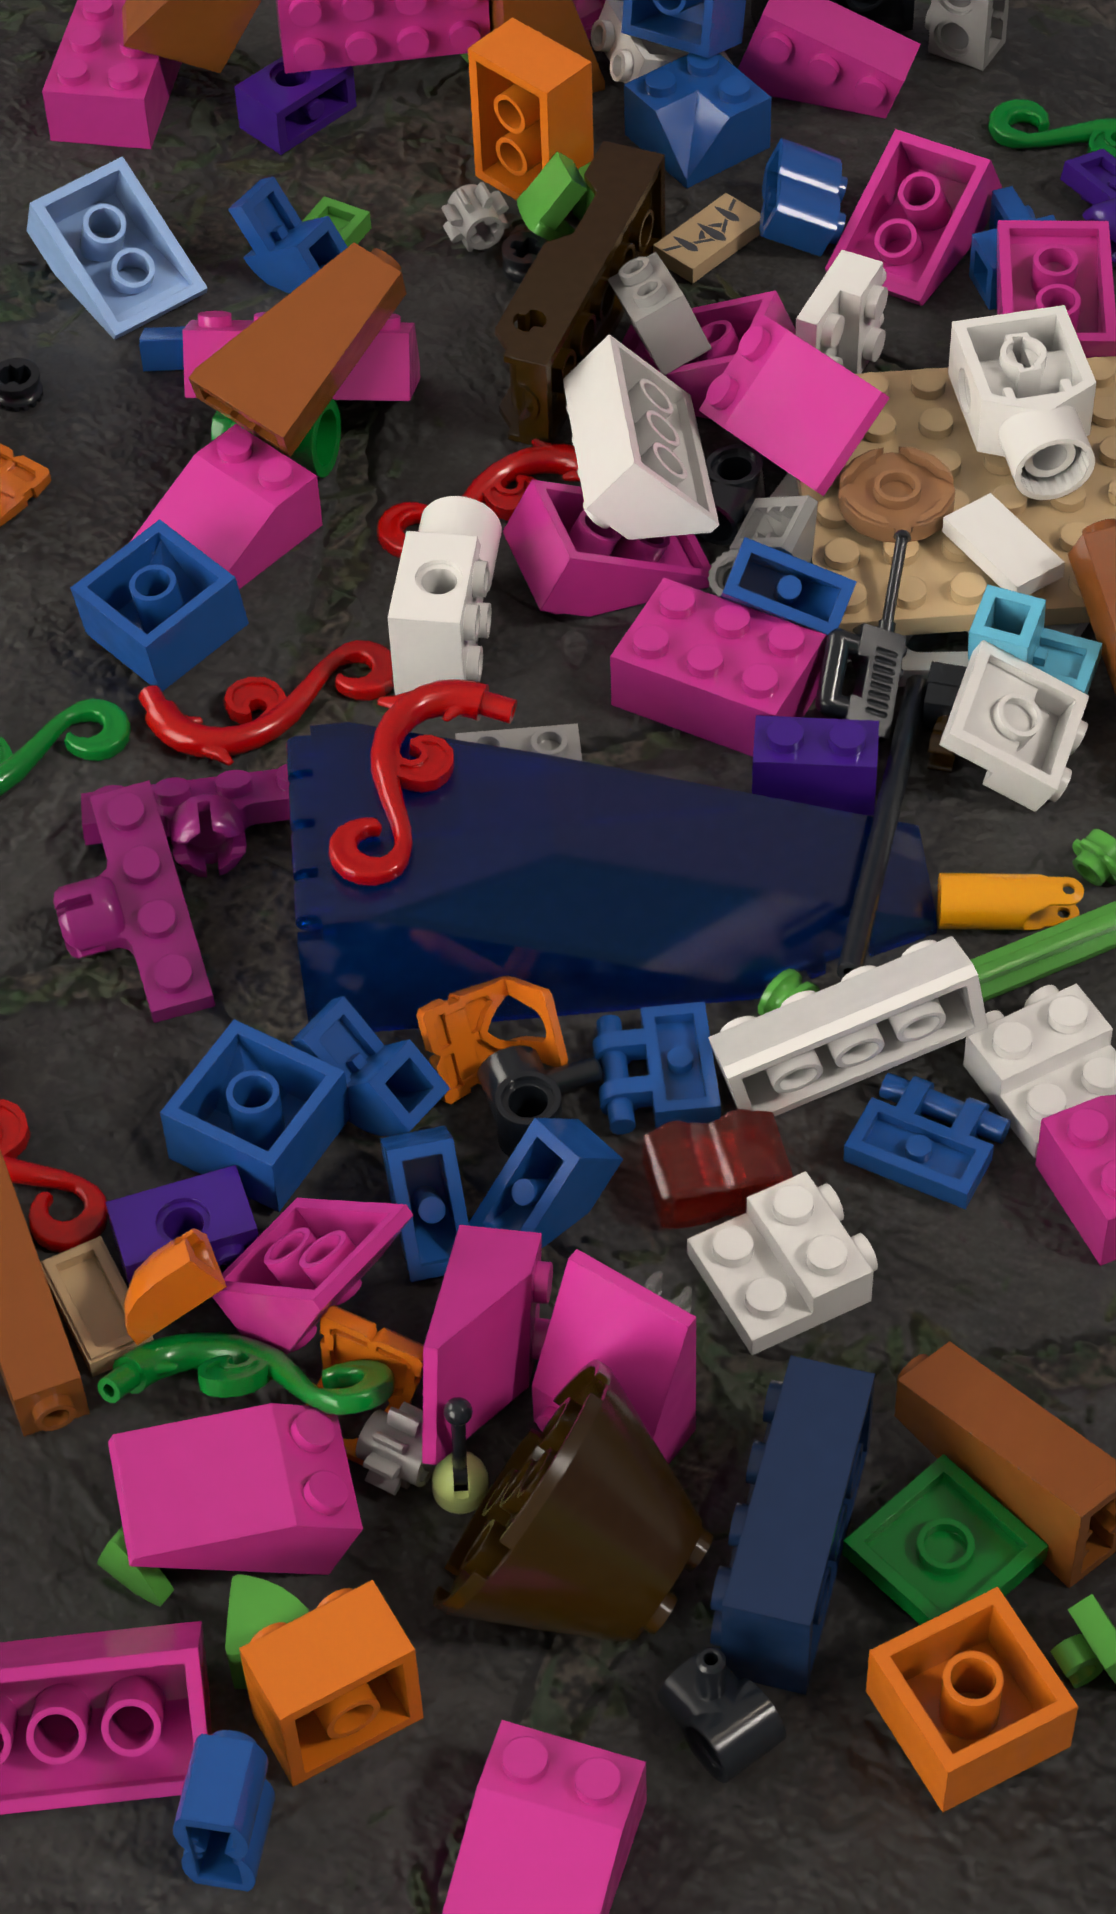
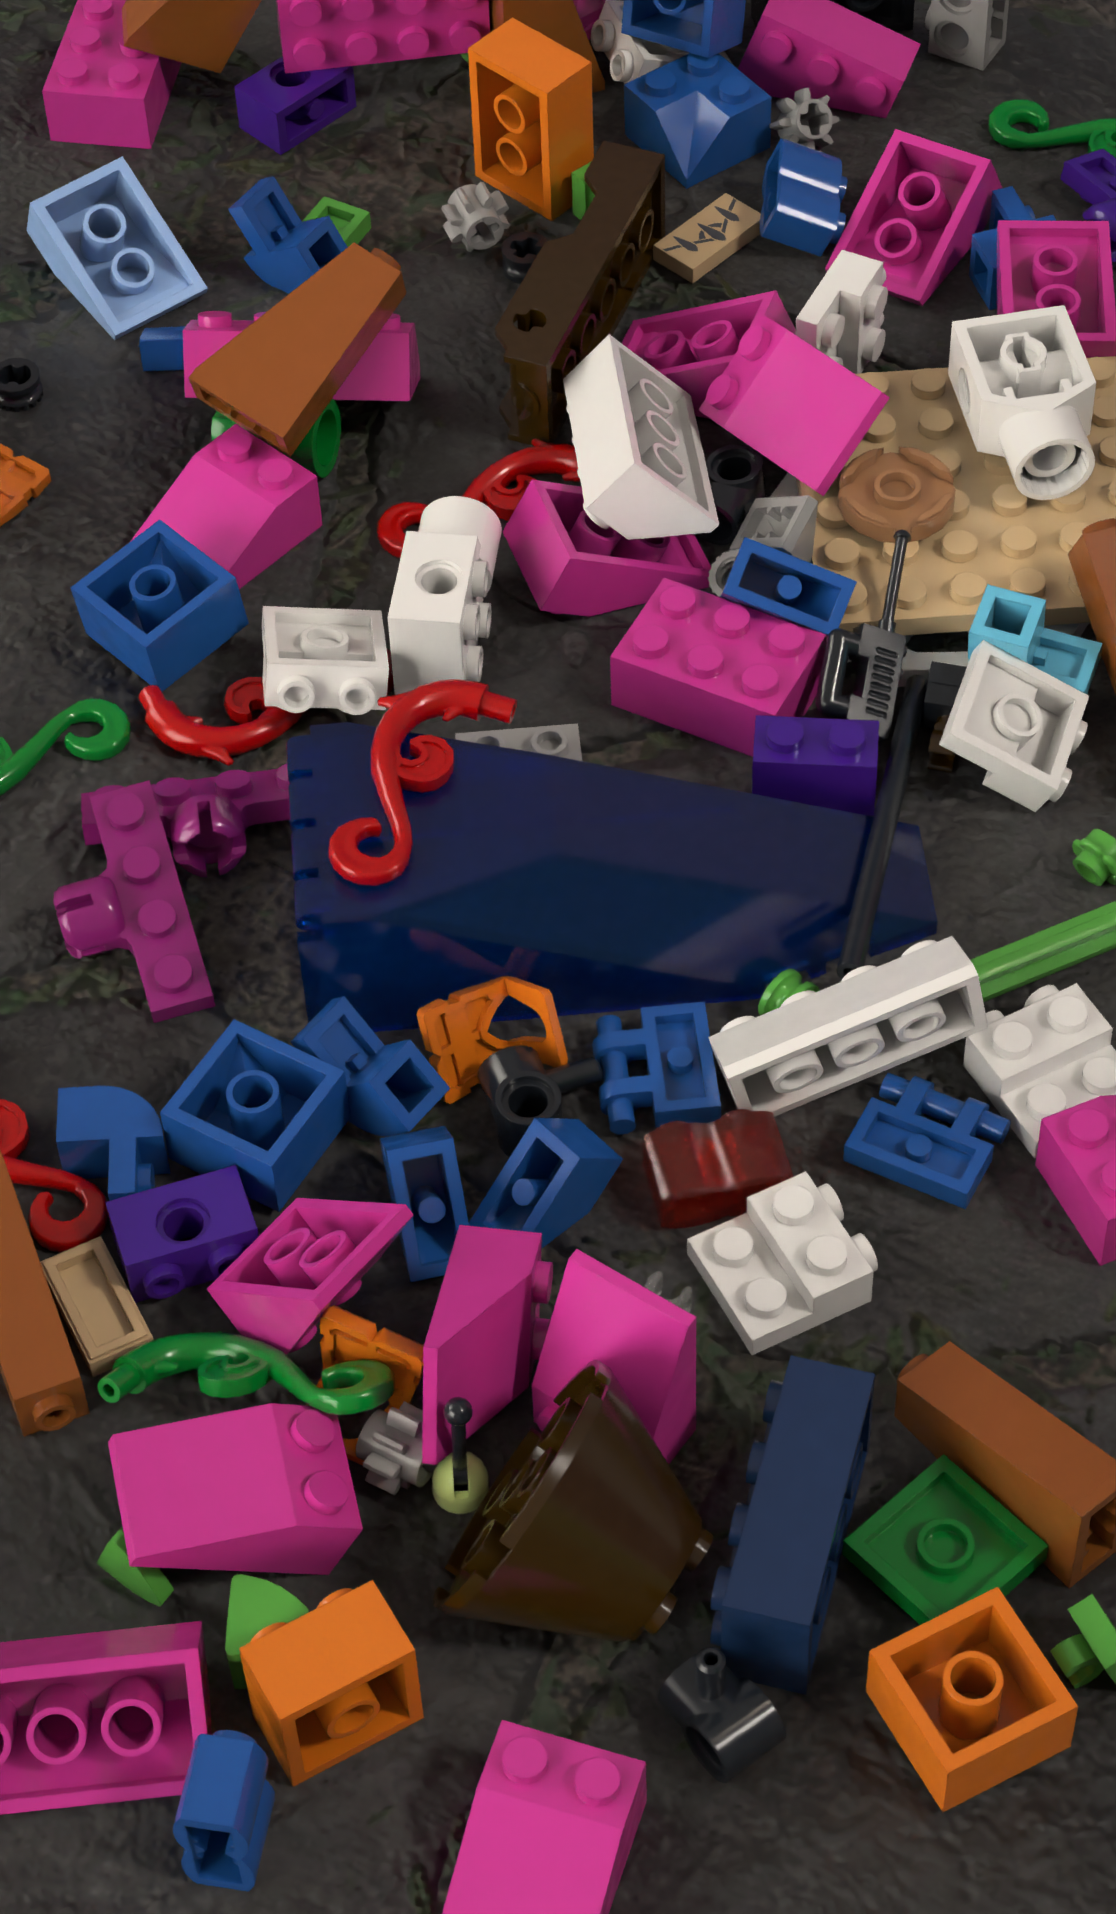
orange brick [124,1228,227,1345] -> none
bright green tile [517,151,588,241] -> none
light grey brick [608,252,712,376] -> none
light orange piece [937,873,1084,930] -> none
white tile [942,493,1065,595] -> none
none -> blue brick [56,1086,170,1201]
none -> white plate [262,606,389,715]
none -> light grey gear [769,88,839,149]

